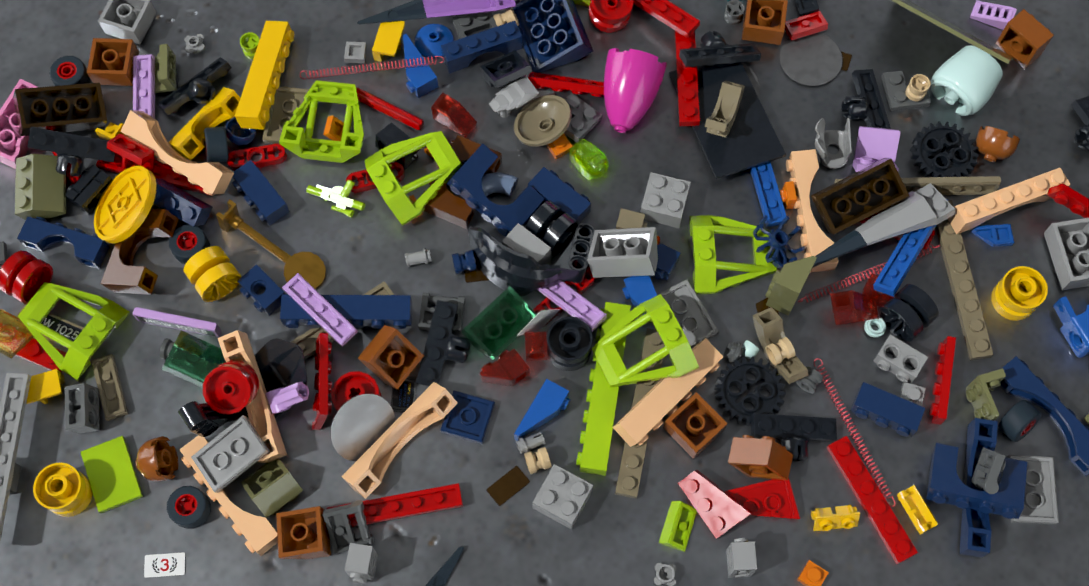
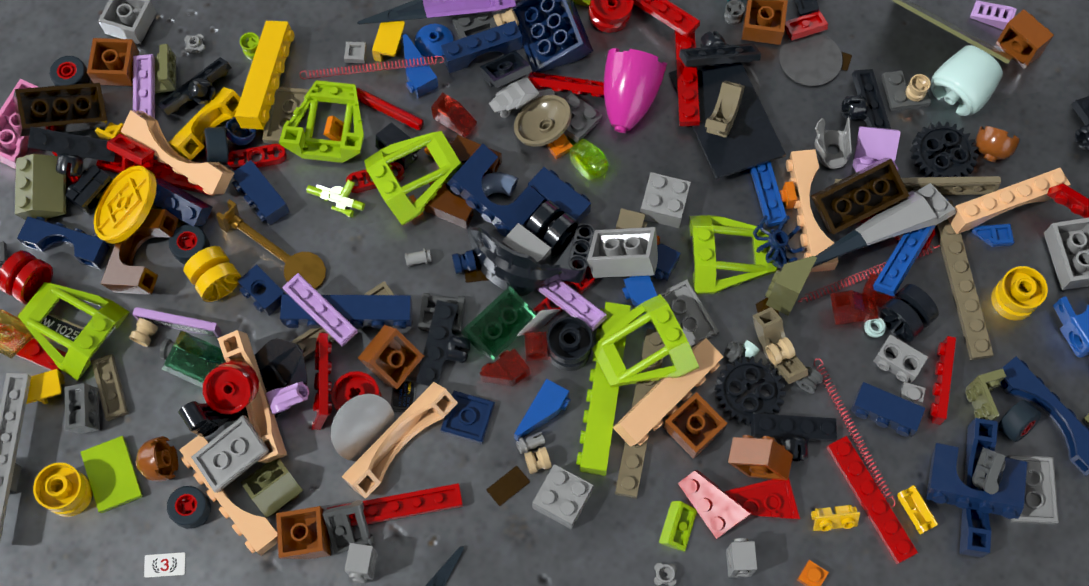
none -> tan wheel [129,318,158,347]

